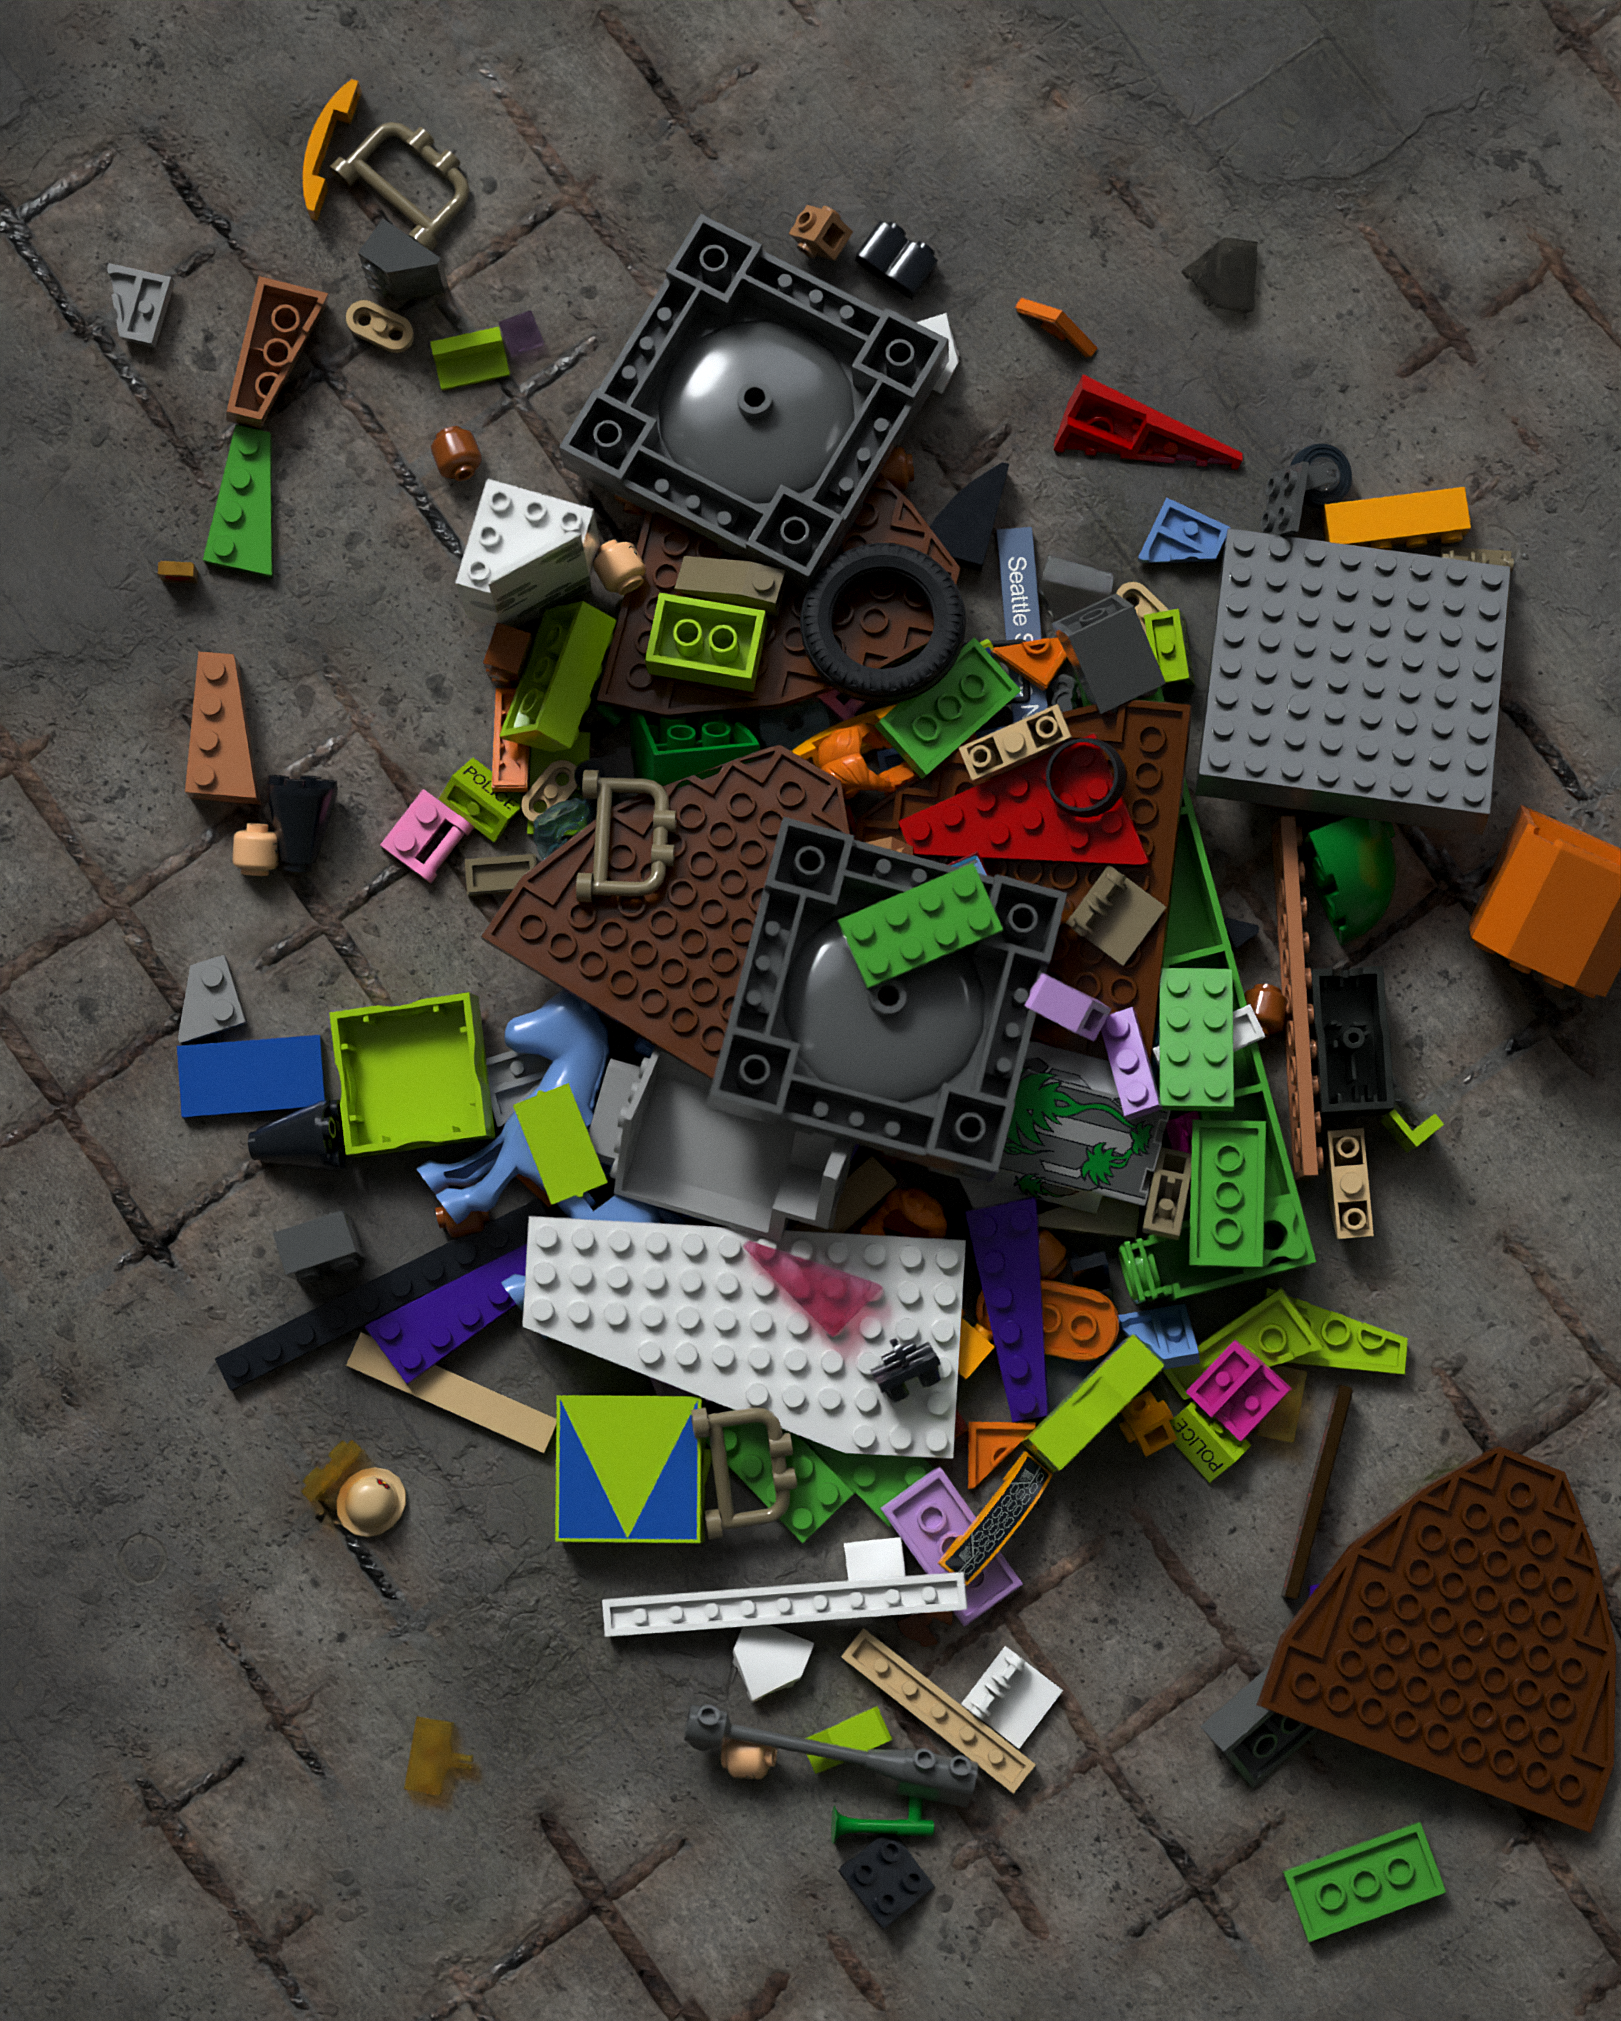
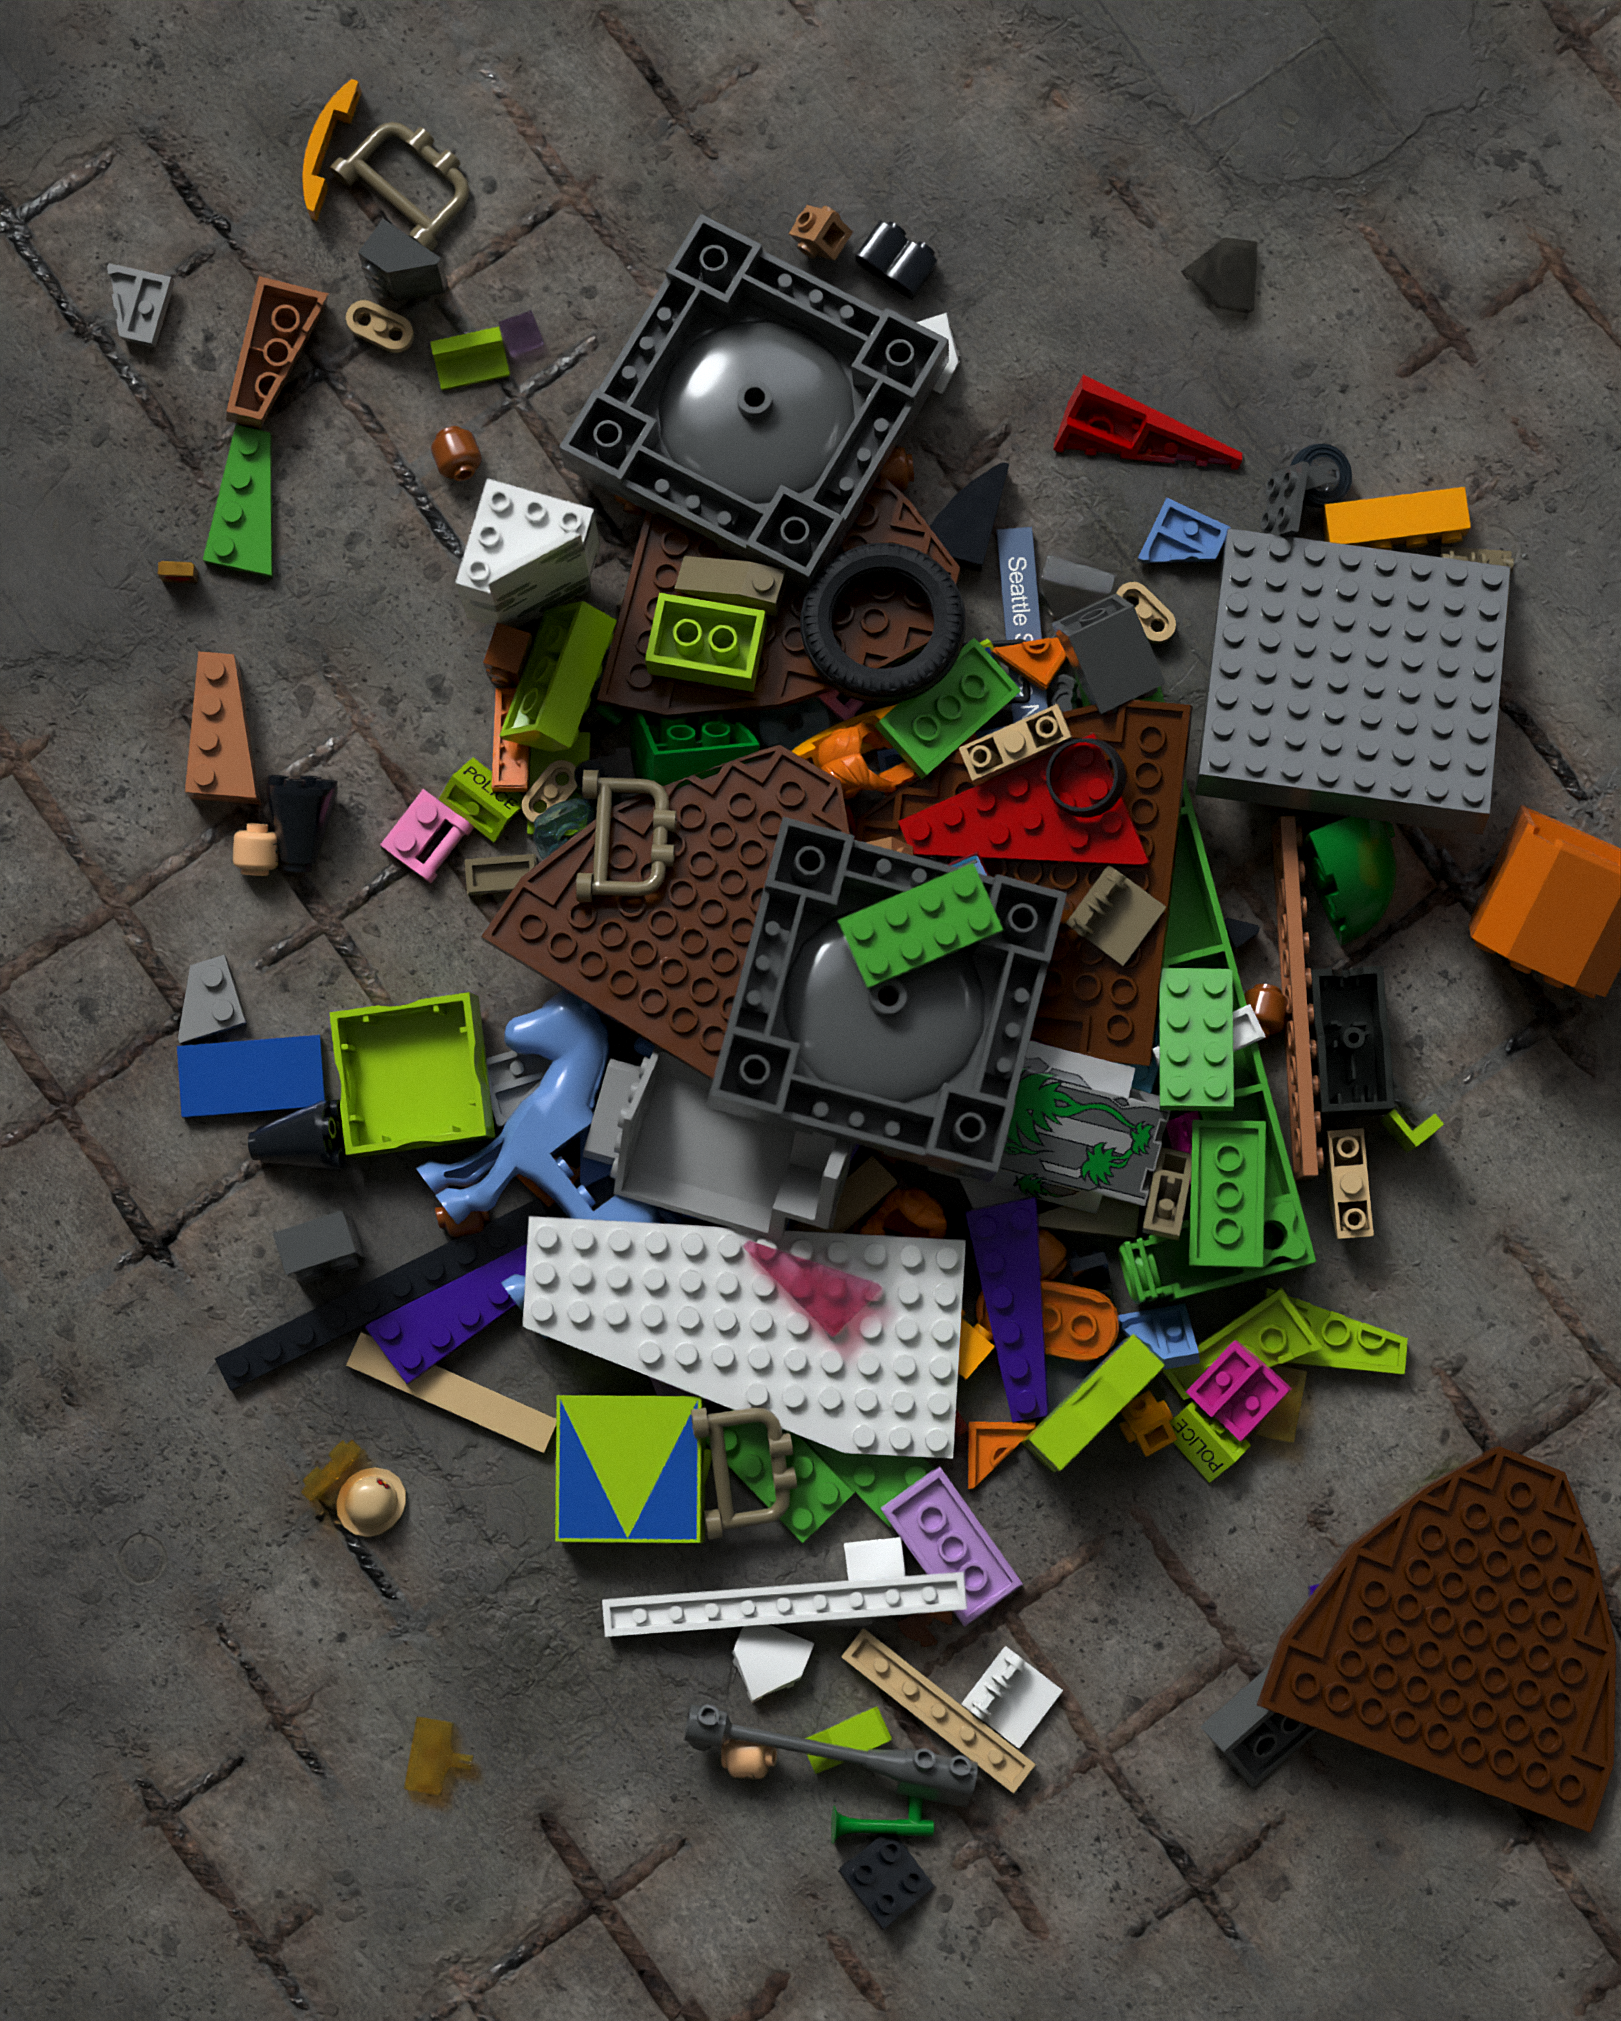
lime piece [513,1083,608,1205] -> none
light nougat head [593,540,646,595] -> none
black hips [870,1338,941,1403] -> none
slope [937,1452,1053,1586] -> none
orange tile [1015,298,1098,358] -> none
lavender slope [1025,973,1111,1041] -> none
plate [1101,1007,1163,1121] -> none
lime panel [1144,608,1195,685] -> none
dark brown tile [1281,1385,1353,1599] -> none
bright green plate [1282,1822,1446,1942] -> none

